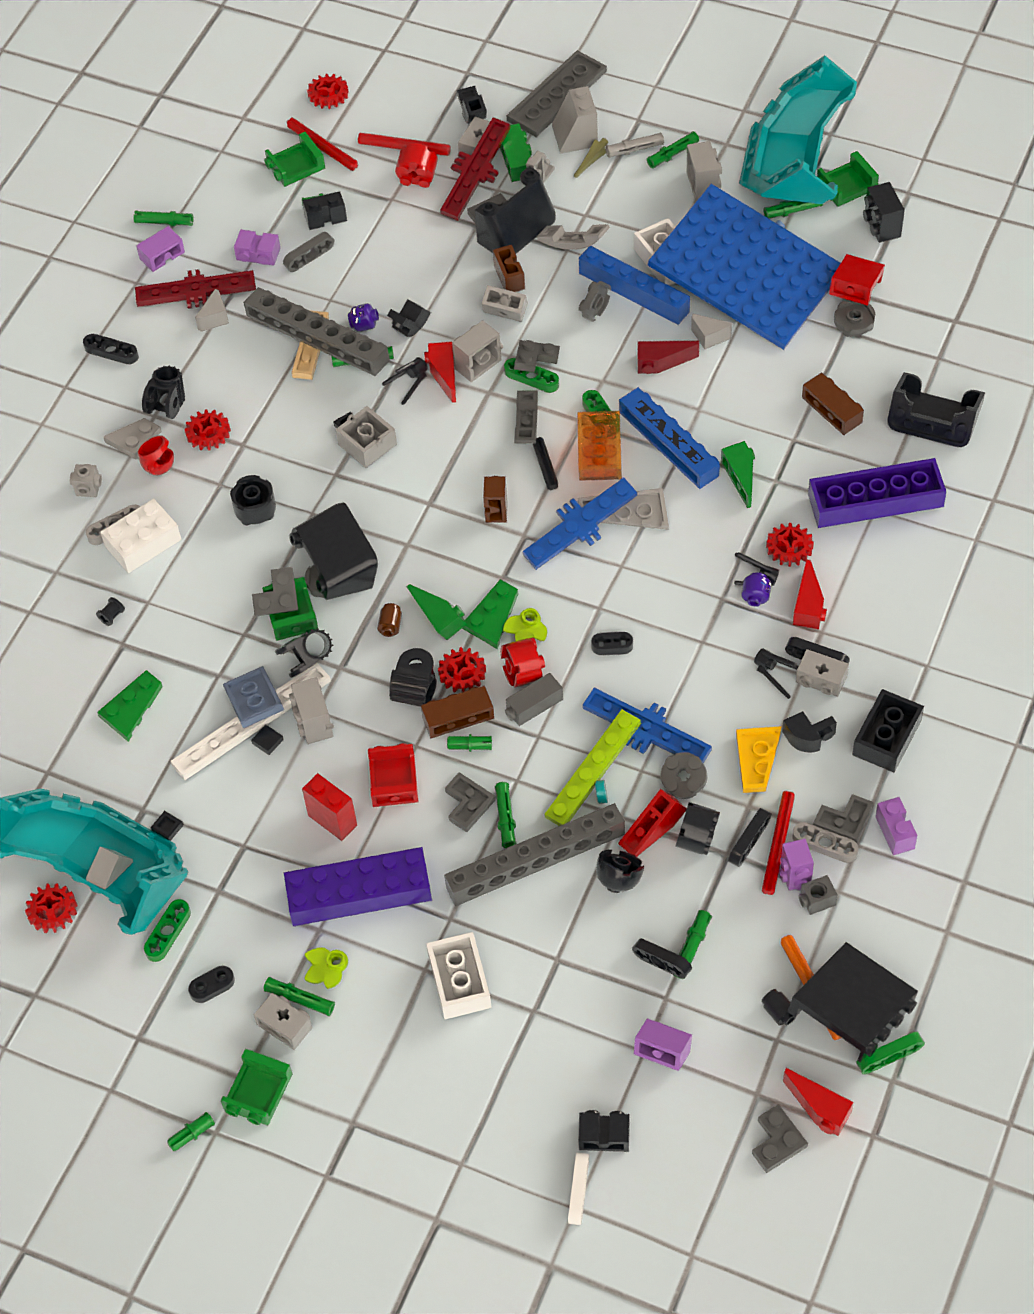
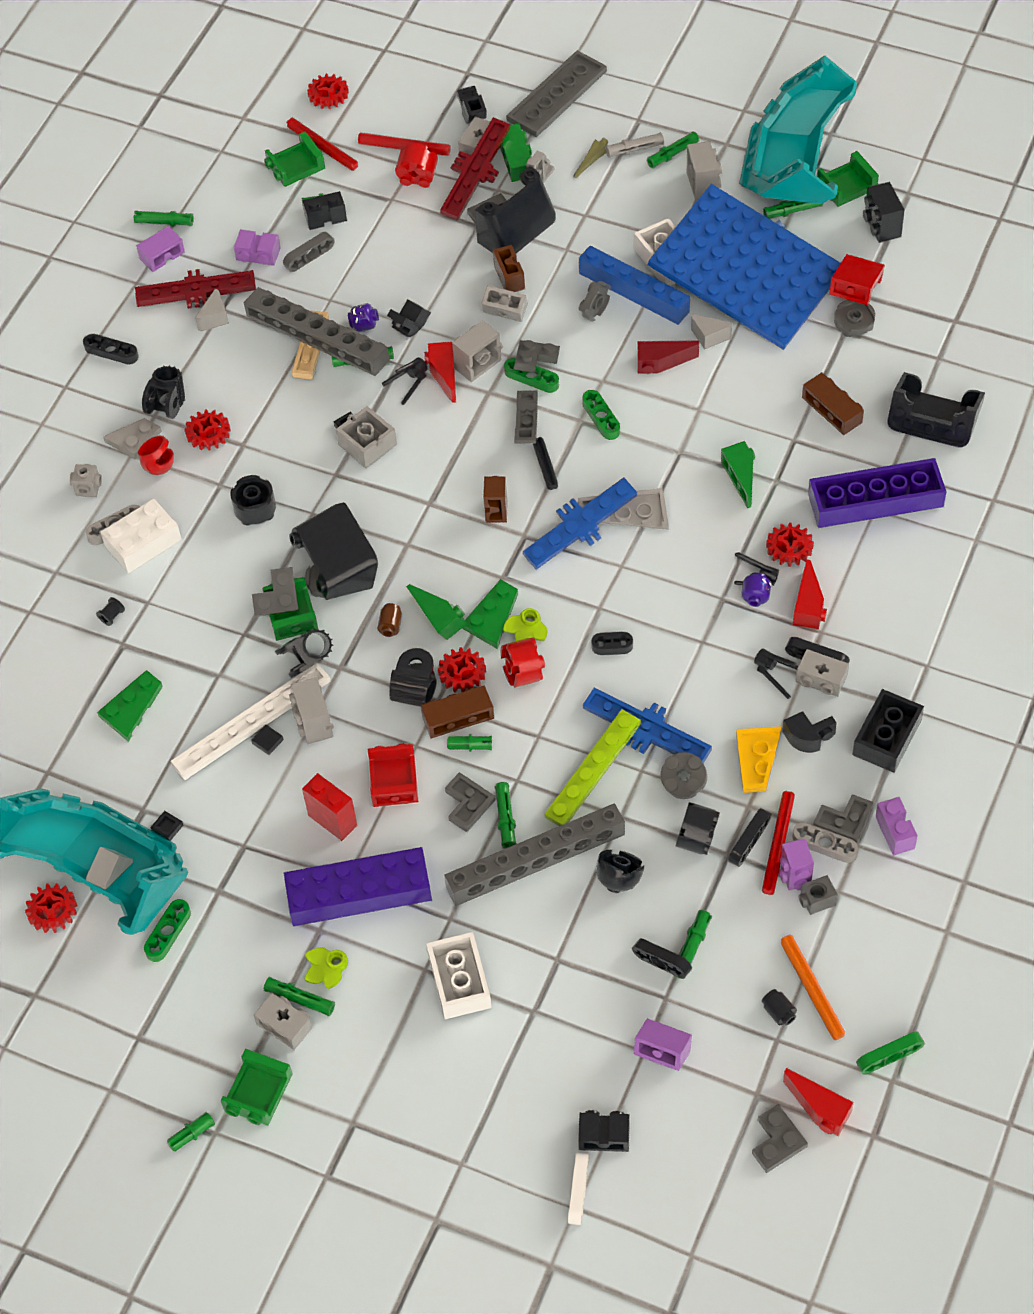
black plate [188,966,235,1003] -> none
sand blue tile [223,666,284,728] -> none
dark grey brick [505,673,563,726] -> none
light grey slope [537,224,610,250] -> none
light grey slope [552,86,598,154] -> none
clear orange brick [577,411,622,481] -> none
teal tile [595,780,608,804] -> none
red slope [618,789,687,857] -> none
blue brick [619,387,720,489] -> none
black panel [787,942,918,1062] -> none

